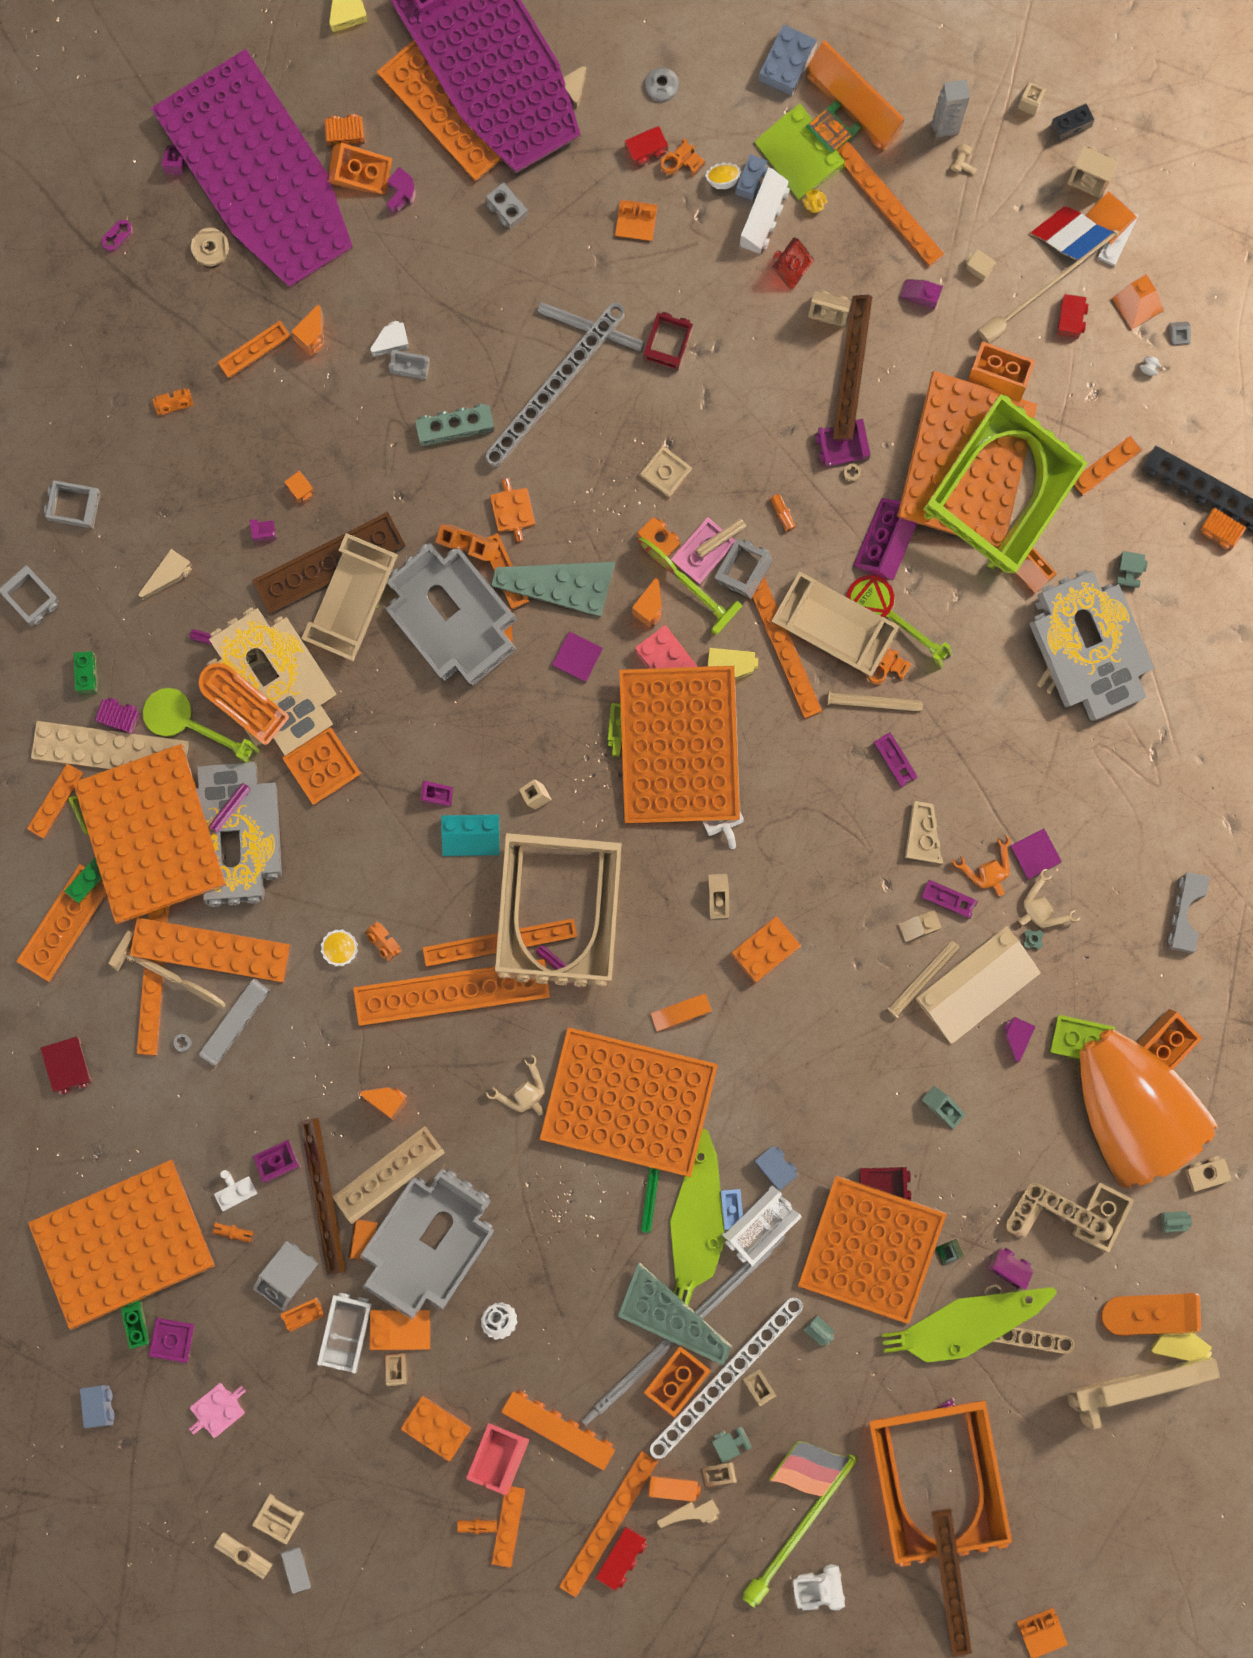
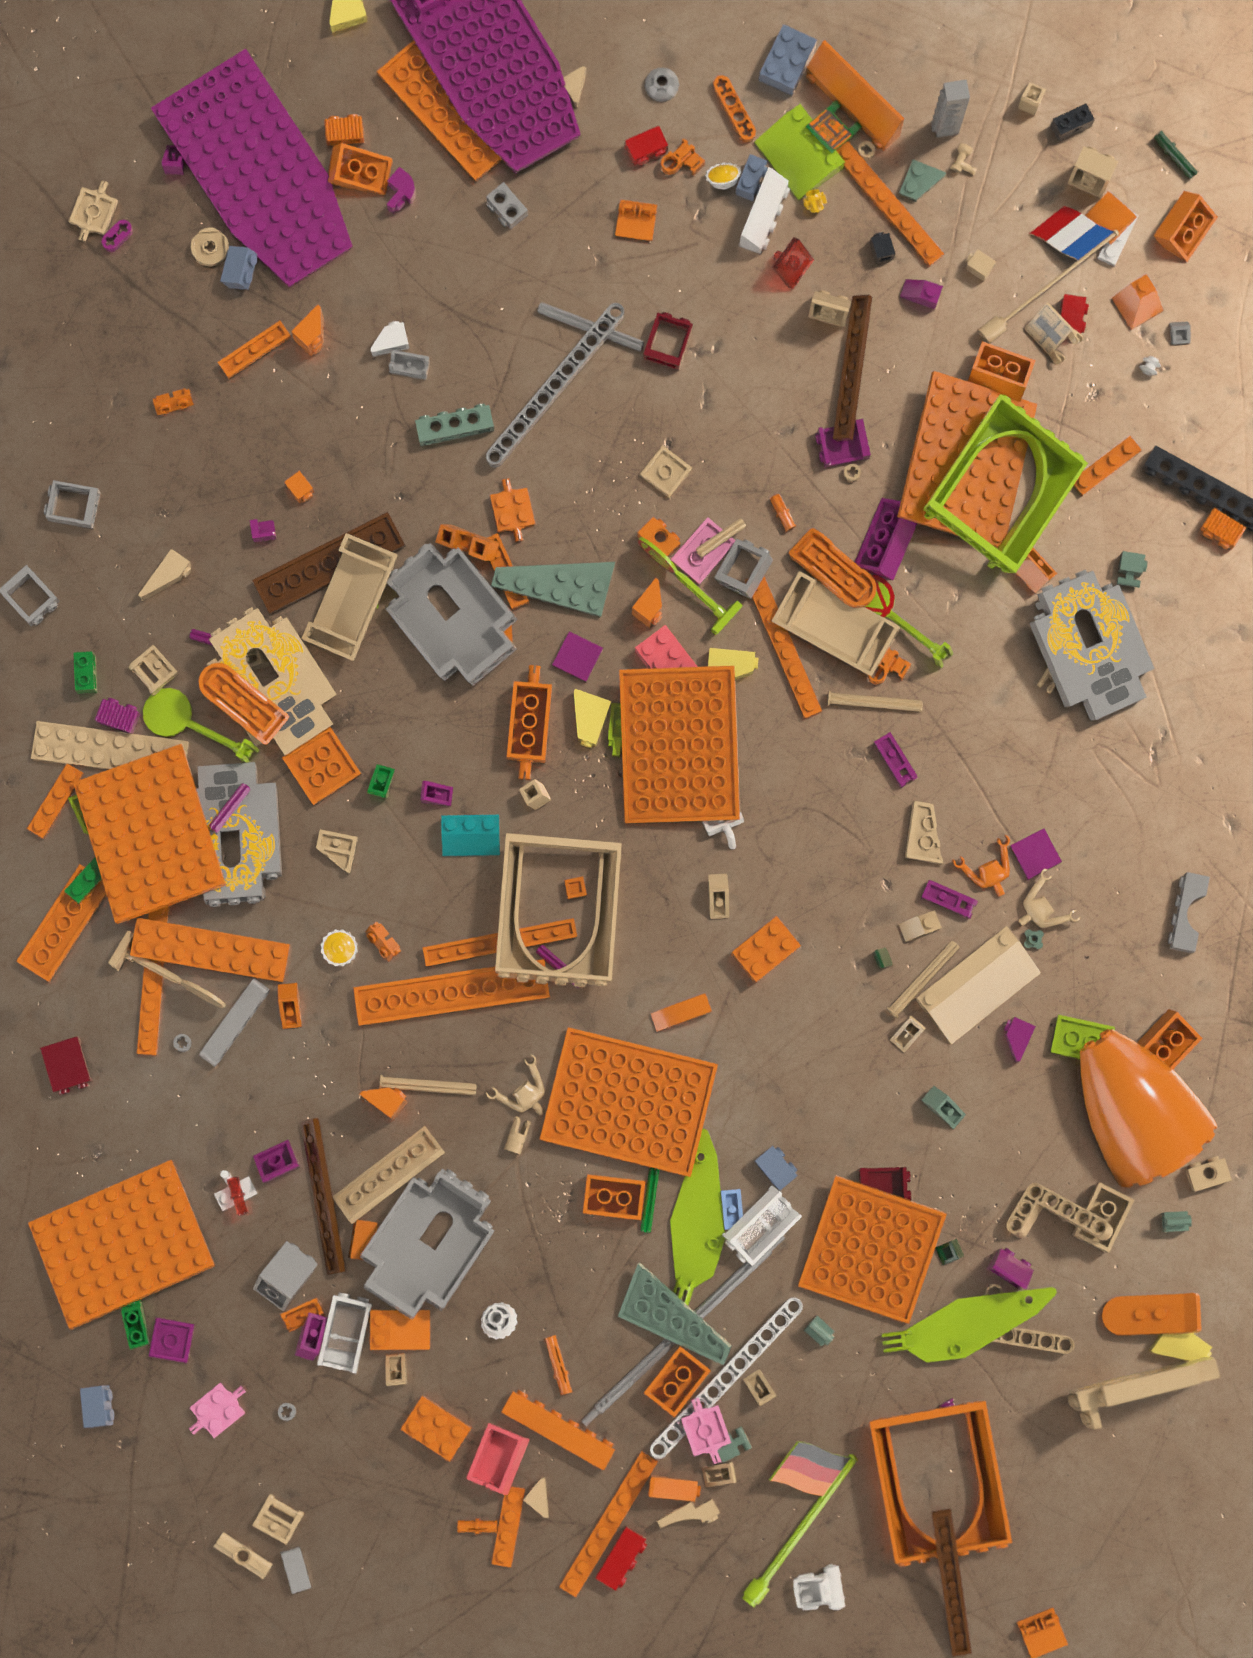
orange pin [212,1222,254,1243] -> none
none -> tan plate [69,180,118,242]
none -> tan plate [128,645,179,696]
none -> sand blue brick [220,246,257,290]
none -> clear red axle [227,1177,248,1216]
none -> orange slope [278,983,302,1029]
none -> light grey bush [278,1403,296,1421]
none -> magenta slope [295,1312,328,1361]
none -> tan wing [316,829,358,874]
none -> green slope [367,764,395,798]
none -> tan axle [380,1075,477,1095]
none -> tan hinge [504,1116,531,1155]
none -> orange brick [507,665,552,780]
none -> tan slope [523,1477,549,1518]
none -> orange pin [544,1335,573,1395]
none -> orange plate [564,876,587,900]
none -> light yellow slope [574,689,611,748]
none -> orange brick [583,1174,645,1221]
none -> bright pink plate [681,1397,731,1464]
none -> orange beam [713,75,756,143]
none -> orange piece [789,528,876,608]
none -> tan bush [858,141,875,160]
none -> black brick [870,232,895,264]
none -> slope [873,947,893,970]
none -> tan slope [890,1016,926,1053]
none -> sand green wing [899,159,946,202]
none -> tan flag [1024,303,1083,365]
none -> dark green pin [1153,130,1199,180]
none -> orange slope [1154,191,1218,262]

